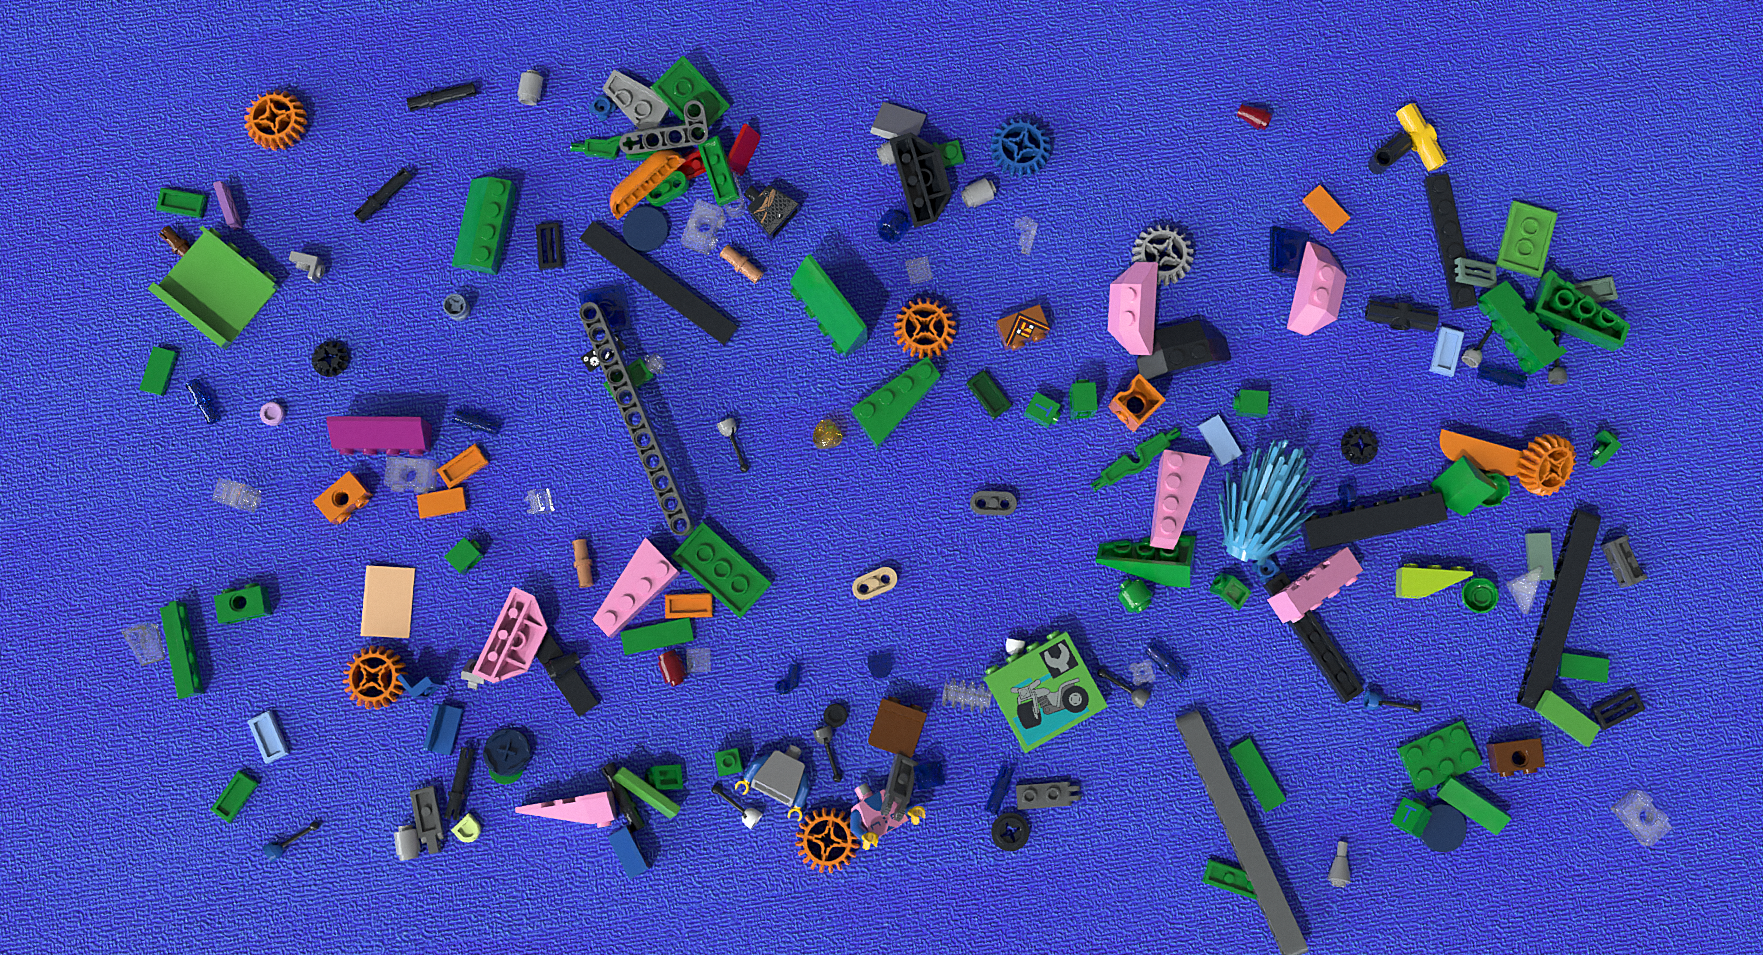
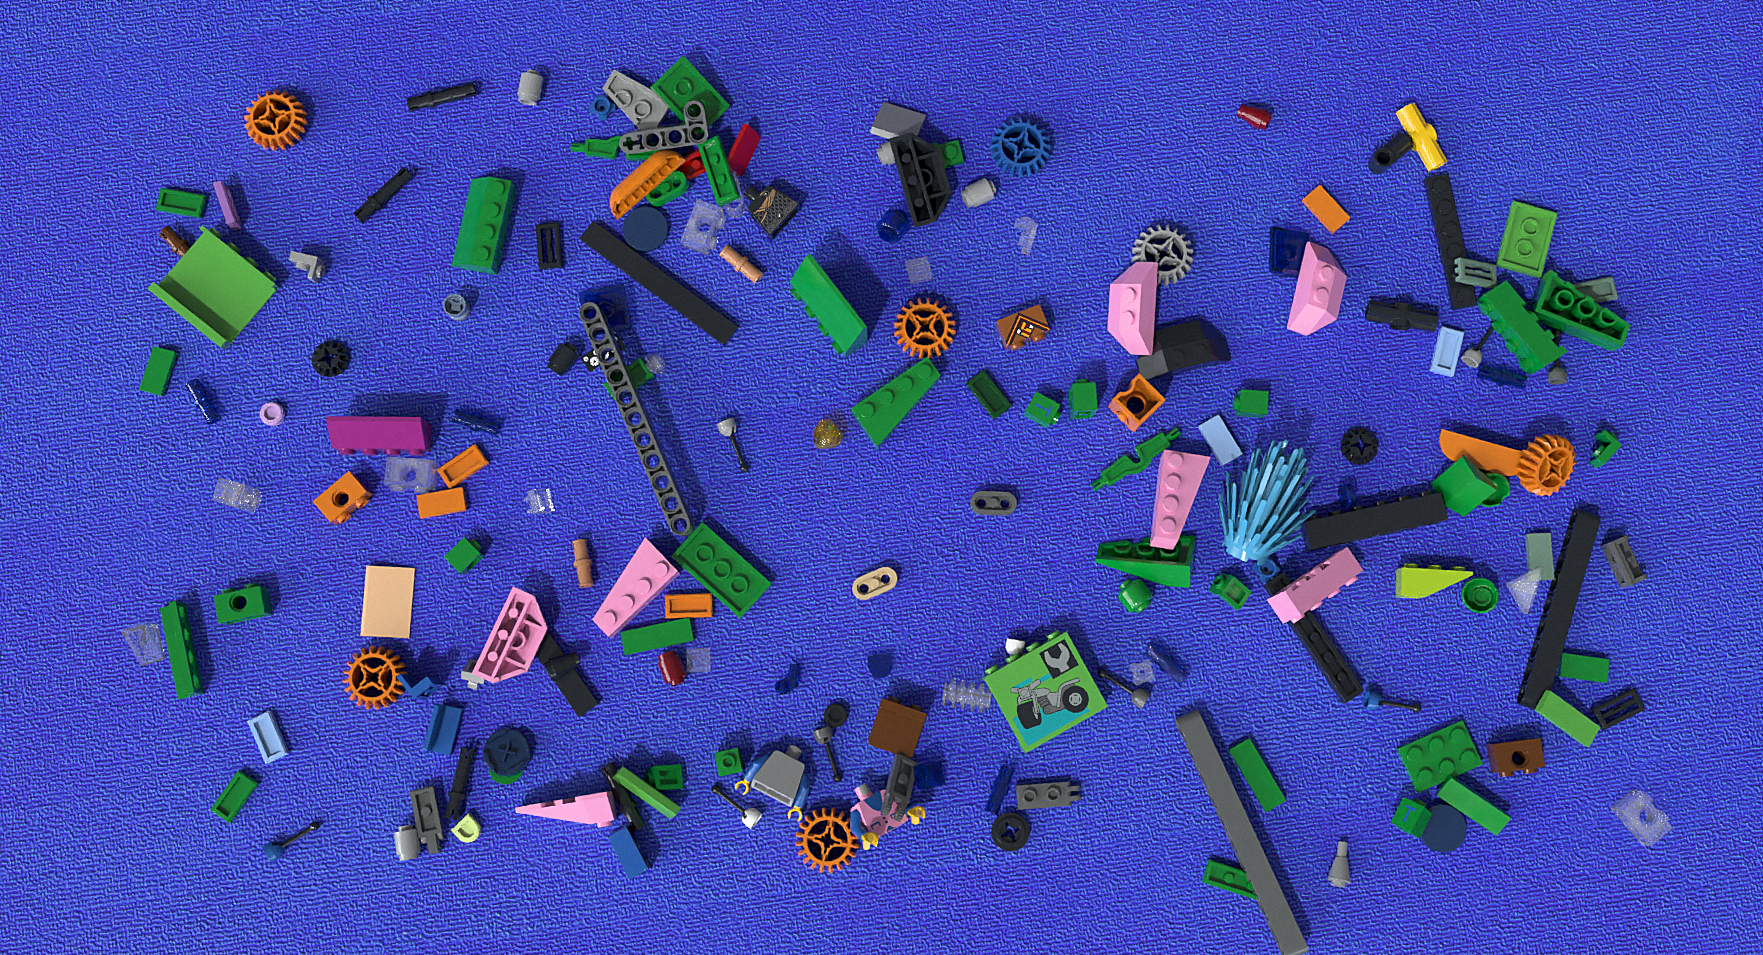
none -> black brick [546,341,579,377]

